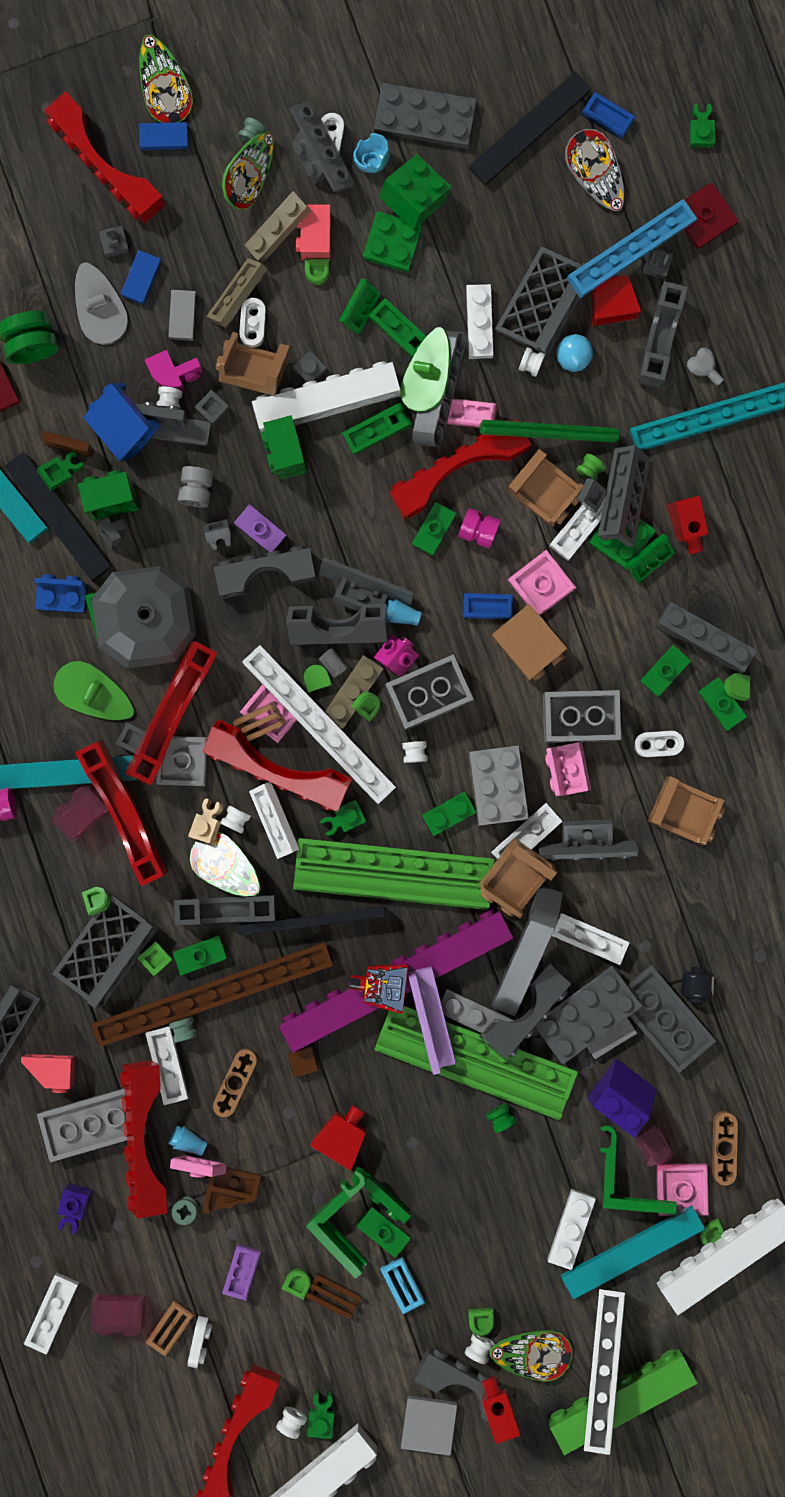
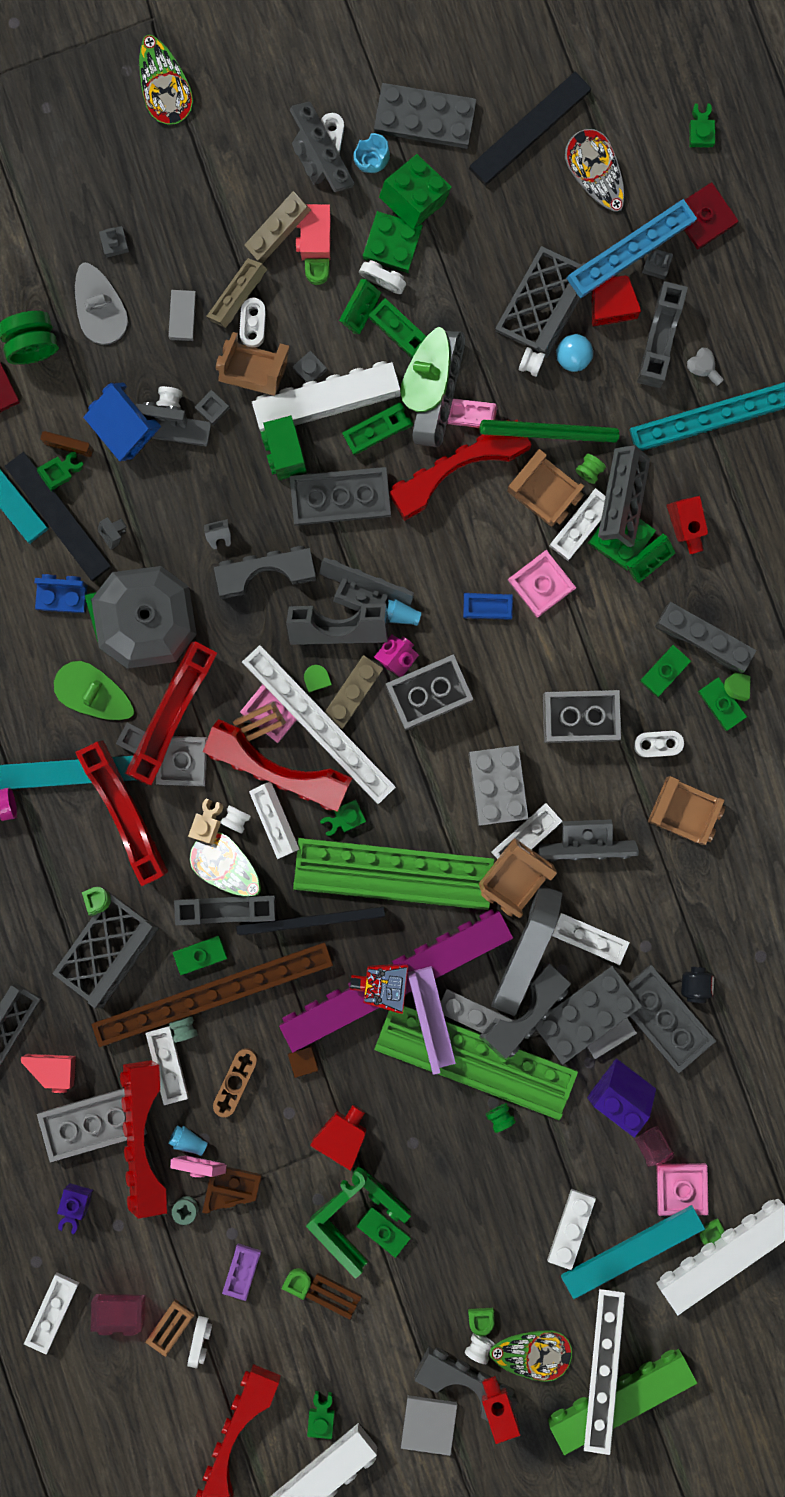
red arch [44,91,165,224] -> none
clear pink brick [50,786,108,841] -> none
green brick [78,470,140,522] -> none
blue tile [121,250,162,305] -> none
bright green plate [138,941,173,976] -> none
blue tile [139,122,188,150] -> none
dark pink brick [145,350,203,392] -> none
light grey wheel [178,466,214,508] -> none
shield [222,132,274,210] -> none
medium lavender plate [234,504,287,552] -> none
sand green wheel [237,117,267,144] -> none
white wheel [276,1406,307,1439] -> none
light grey piece [319,648,347,678] -> none
bright green tile [351,692,380,722] -> none
medium azure tile [380,1256,425,1314] -> none
white wheel [402,741,428,763] -> none
green plate [412,502,457,557] -> none
green plate [422,791,476,836] -> none
dark pink wheel [458,508,501,549] -> none
white plate [466,284,493,359] -> none
medium nougat panel [490,604,567,682] -> none
bright pink bracket [546,742,591,797] -> none
dark grey plate [576,478,608,513] -> none
blue tile [581,92,636,139] -> none
green hinge [599,1125,677,1214] -> none
medium nougat beam [712,1111,738,1186] -> none
none -> dark grey plate [290,467,391,526]
none -> white plate [359,260,406,294]

